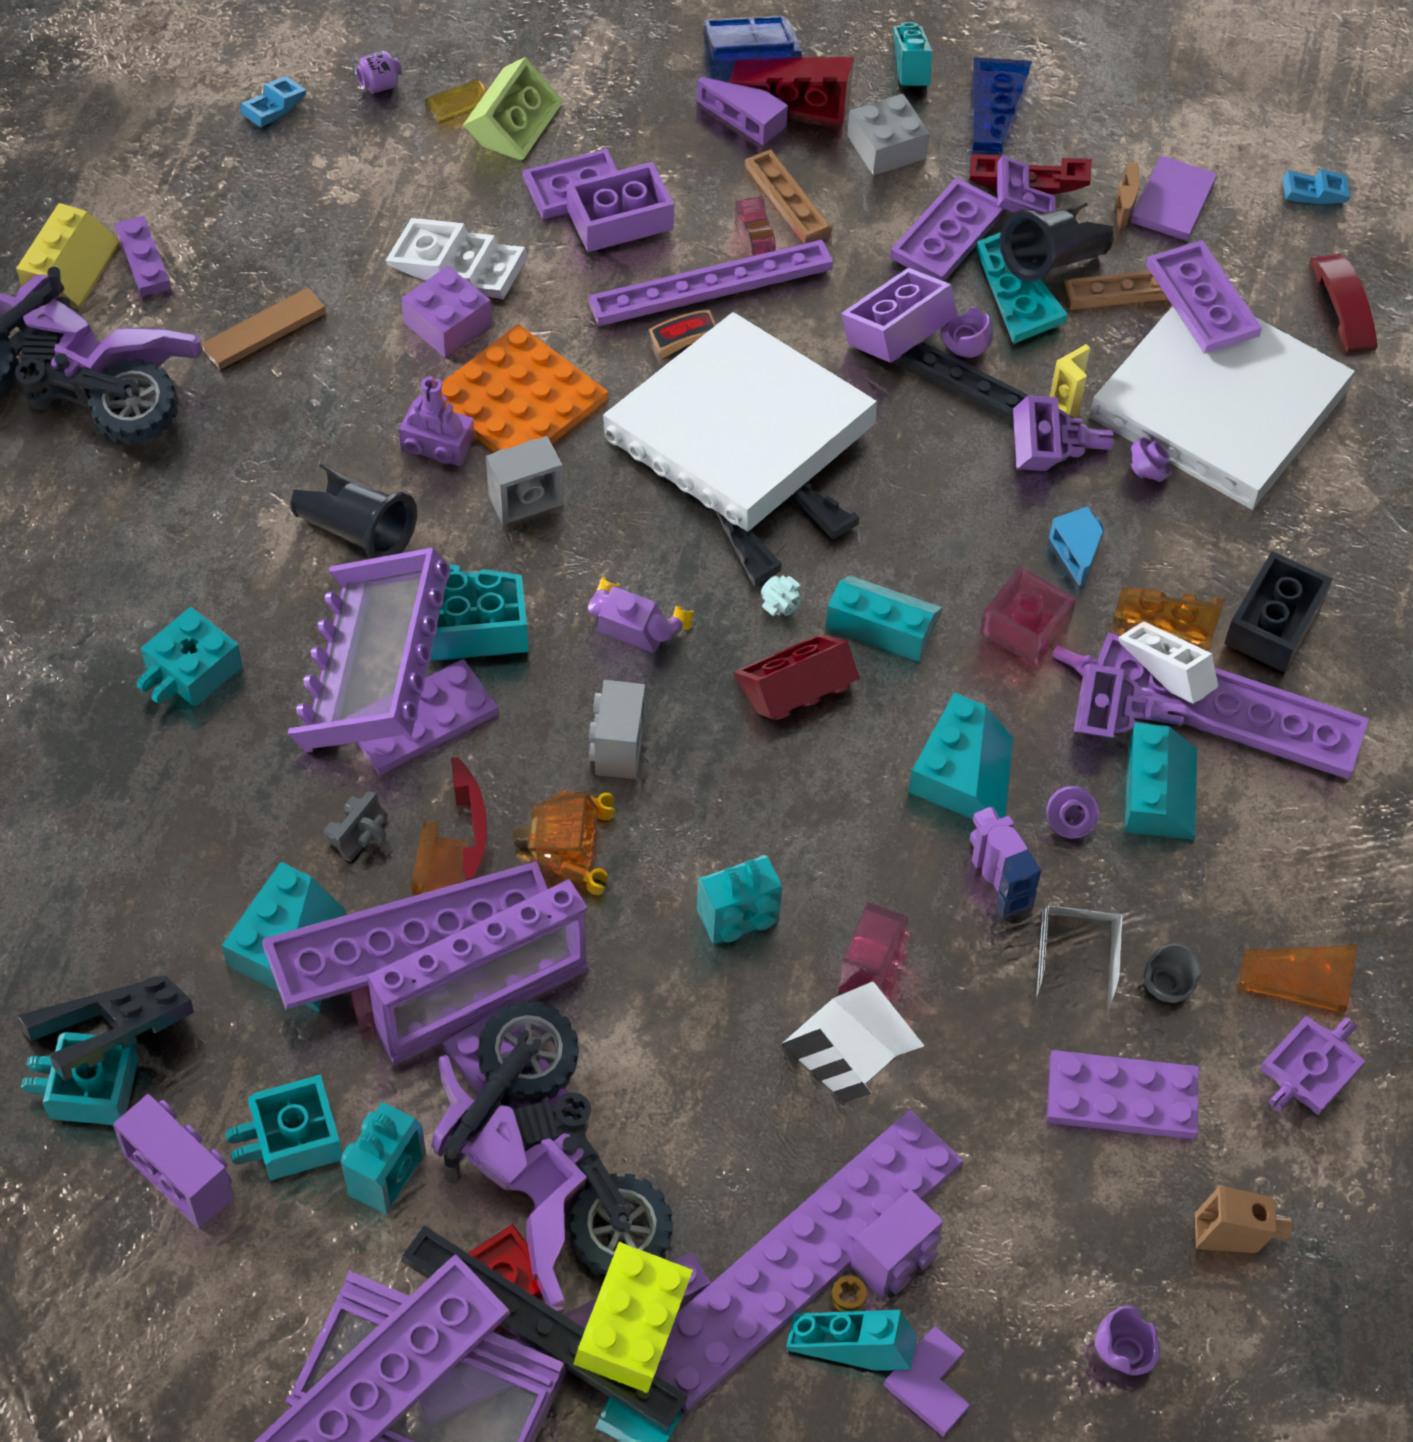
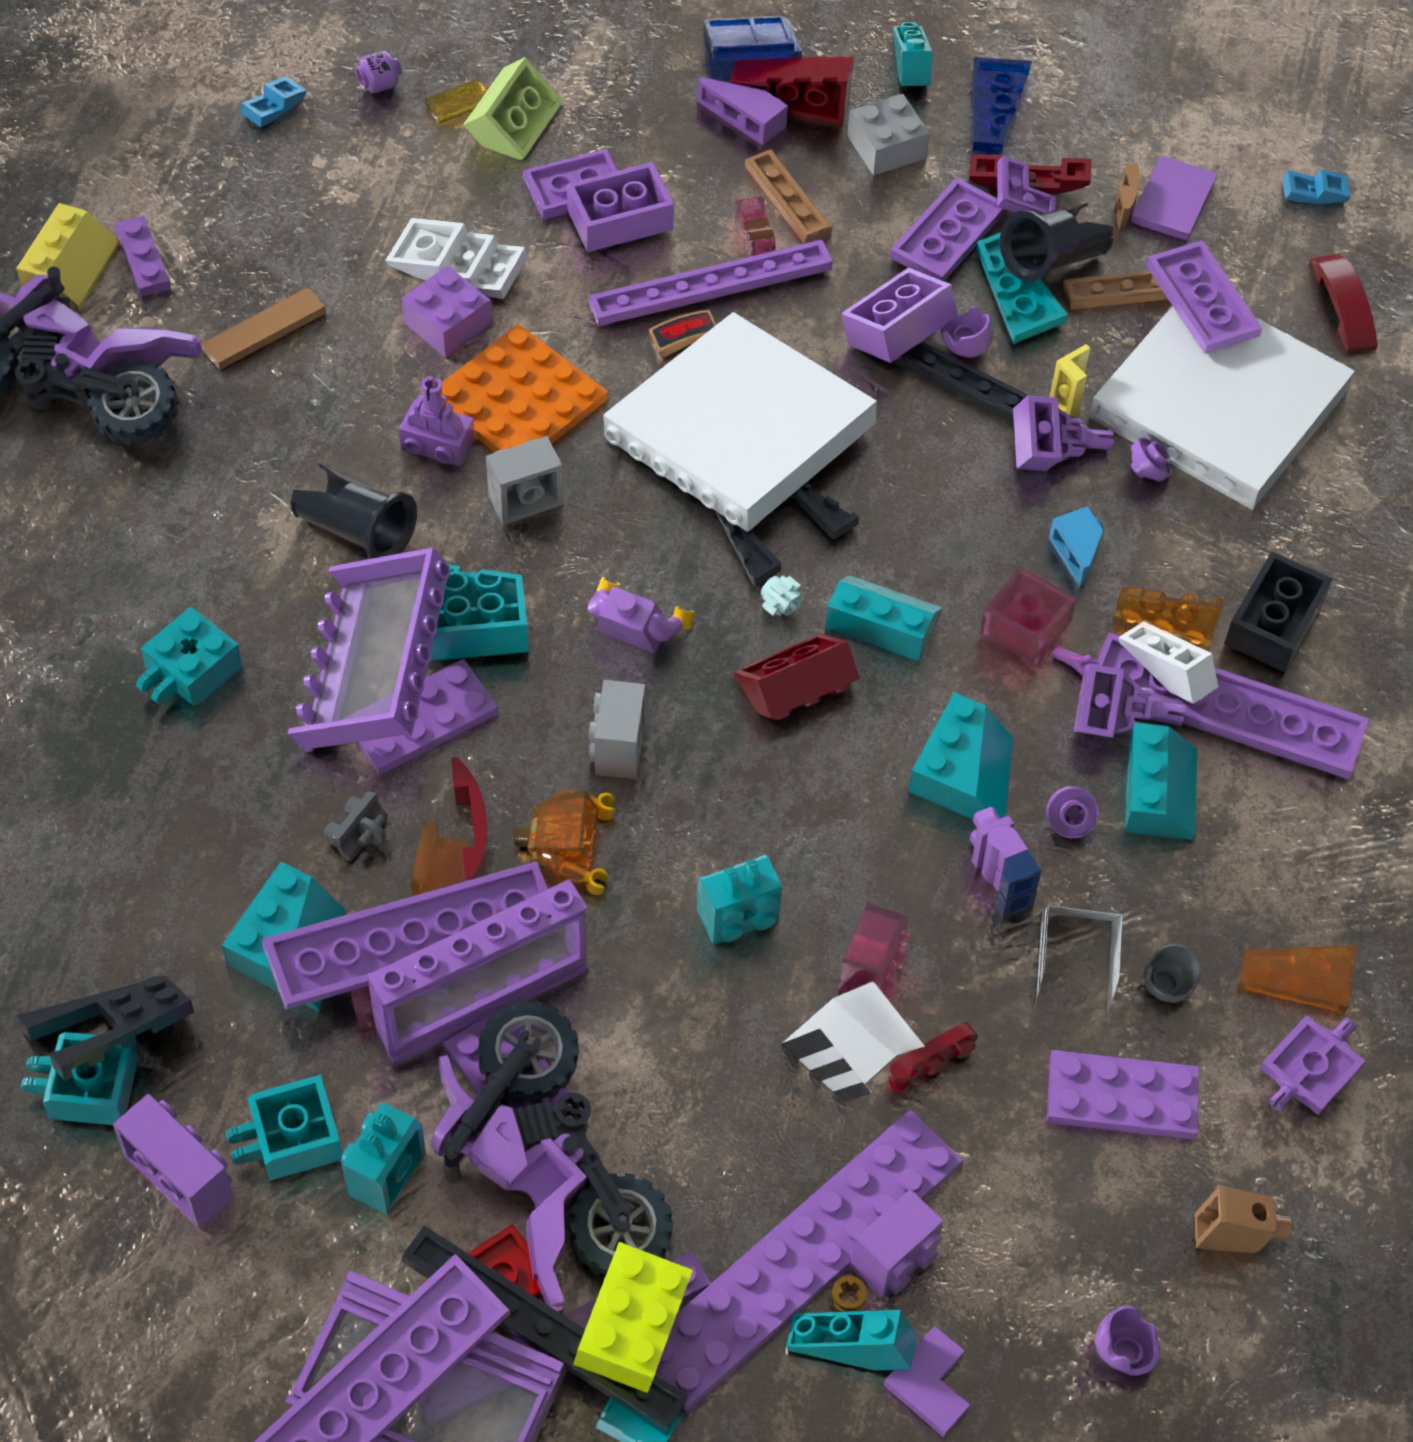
none -> dark red plate [887,1022,978,1095]

